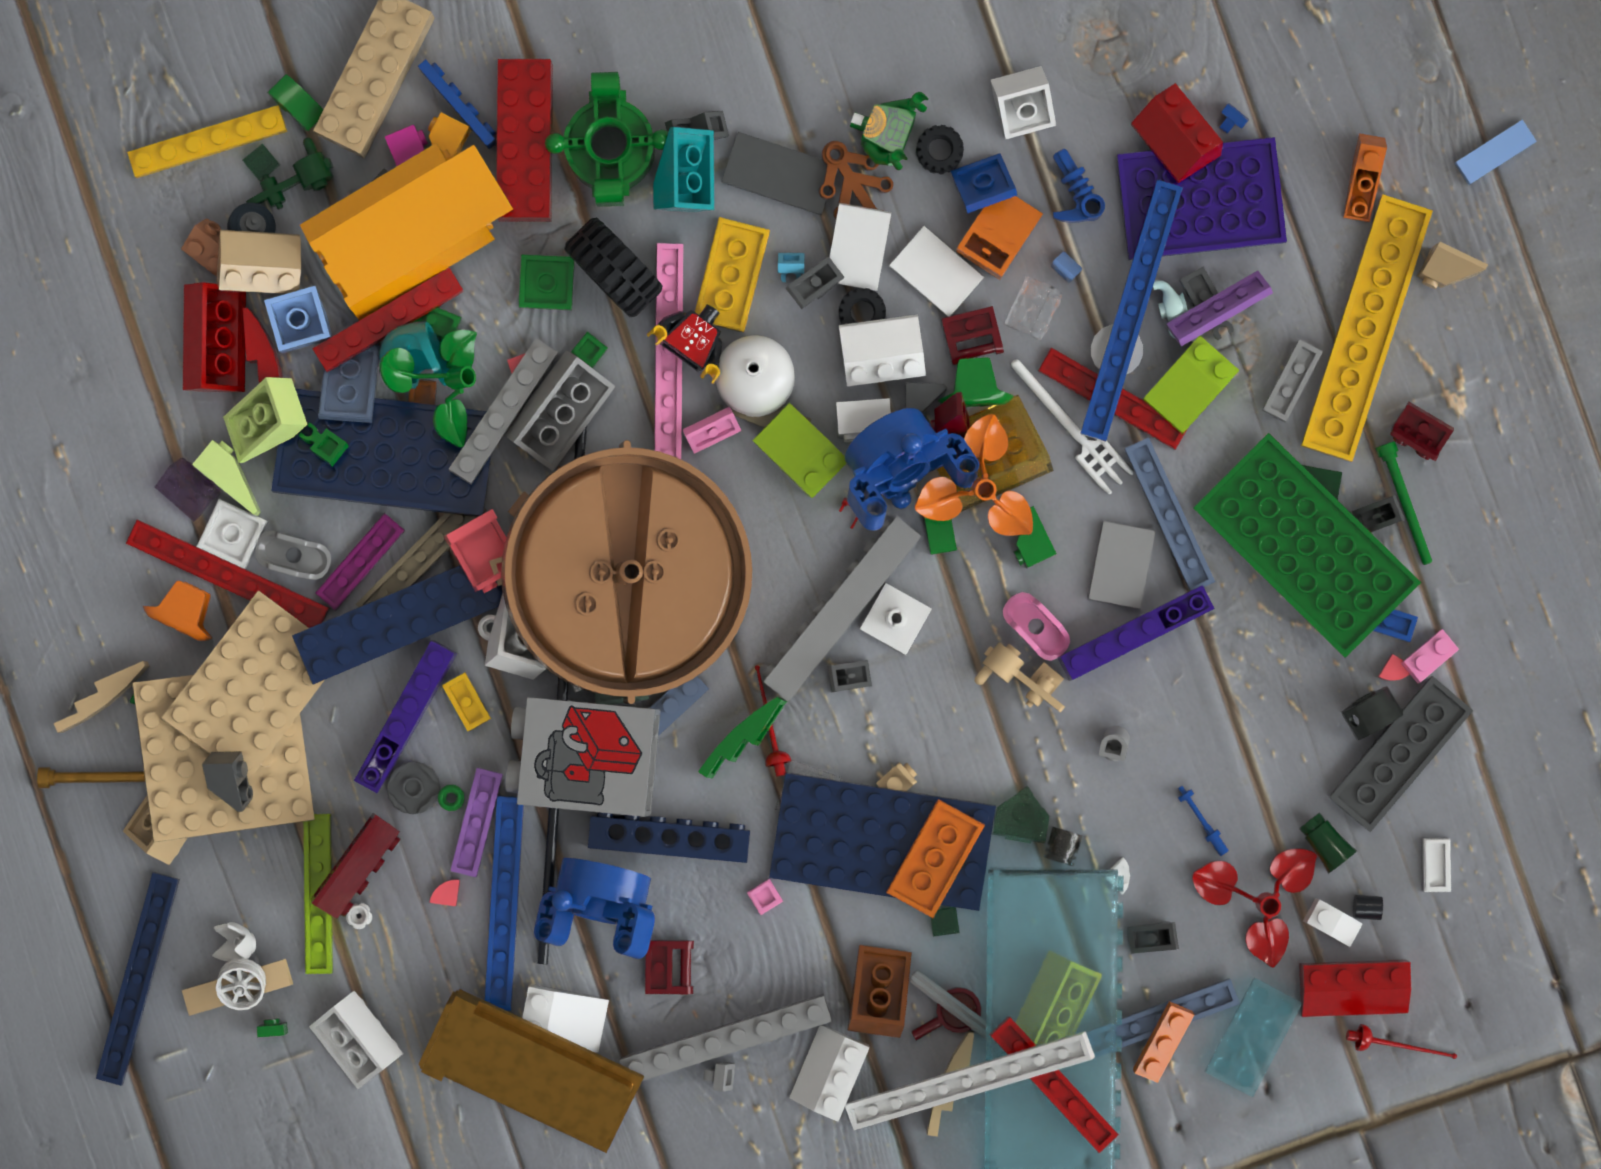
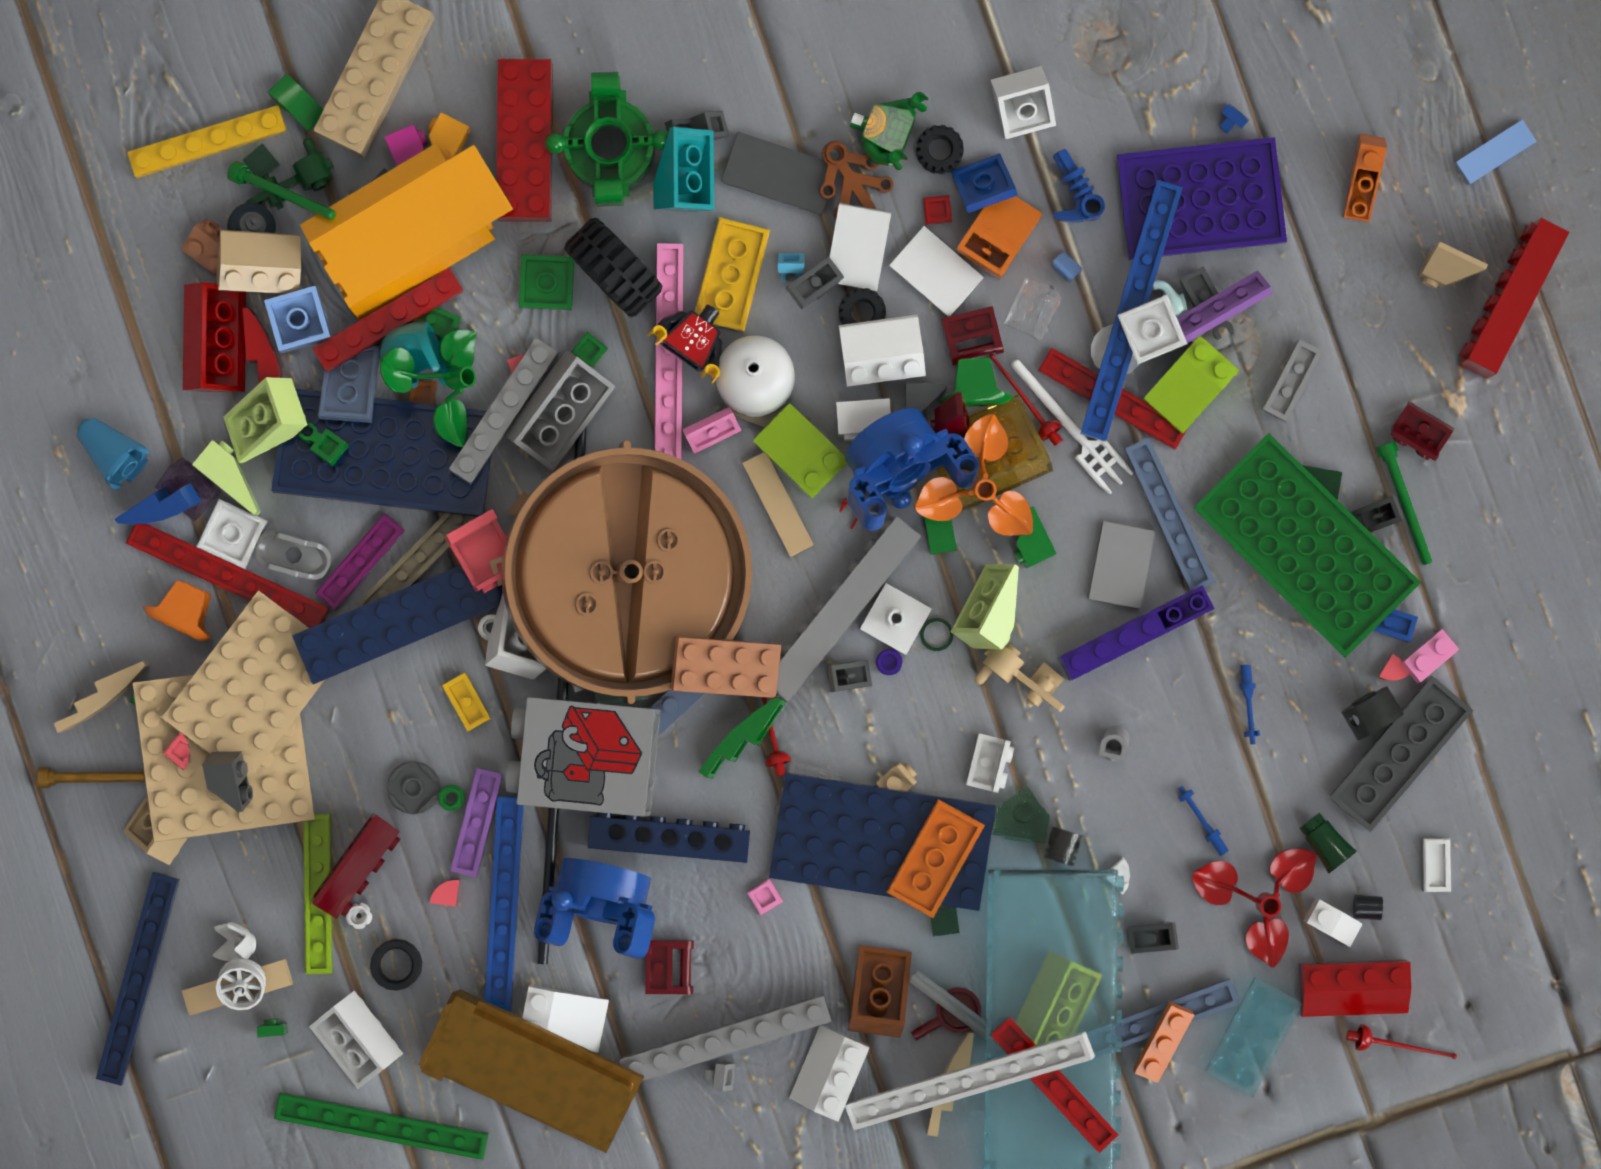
dark purple slope [354,640,458,793] -> none
blue plate [418,59,497,150] -> none
bright pink piece [1003,592,1070,661] -> none
red slope [1131,83,1223,183] -> none
yellow plate [1301,194,1433,462] -> none
none -> dark azure cone [77,418,150,489]
none -> blue slope [115,483,202,524]
none -> coral tile [162,732,190,770]
none -> green piece [227,161,336,220]
none -> green tile [274,1092,489,1160]
none -> black tyre [370,939,423,991]
none -> nougat plate [670,636,781,698]
none -> tan tile [742,452,814,558]
none -> dark purple tile [876,649,902,675]
none -> dark green piece [920,618,953,651]
none -> red tile [923,195,952,225]
none -> yellowish green slope [951,564,1019,650]
none -> white bracket [966,733,1014,793]
none -> red sword [990,354,1063,446]
none -> white tile [1118,295,1188,364]
none -> blue piece [1239,665,1260,745]
none -> red brick [1458,217,1570,379]

